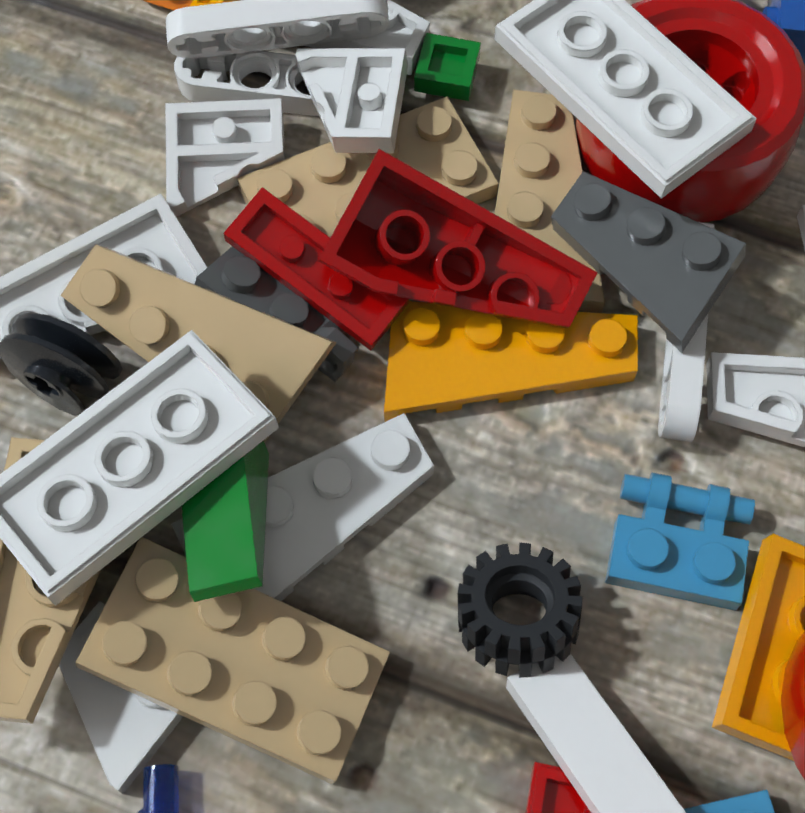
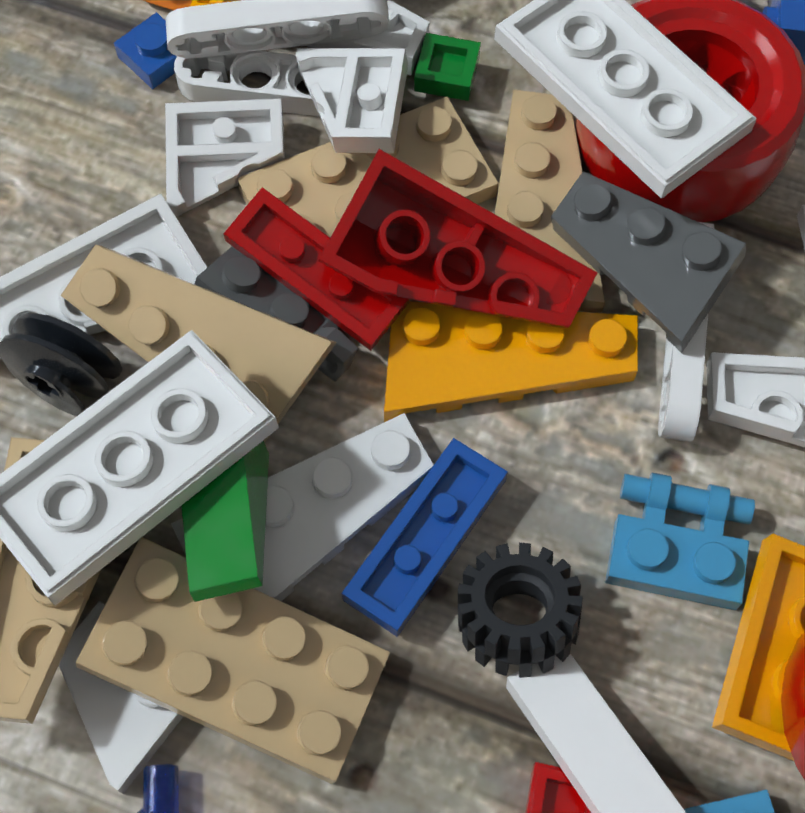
none -> blue plate [114,12,177,90]
none -> blue plate [341,438,508,637]

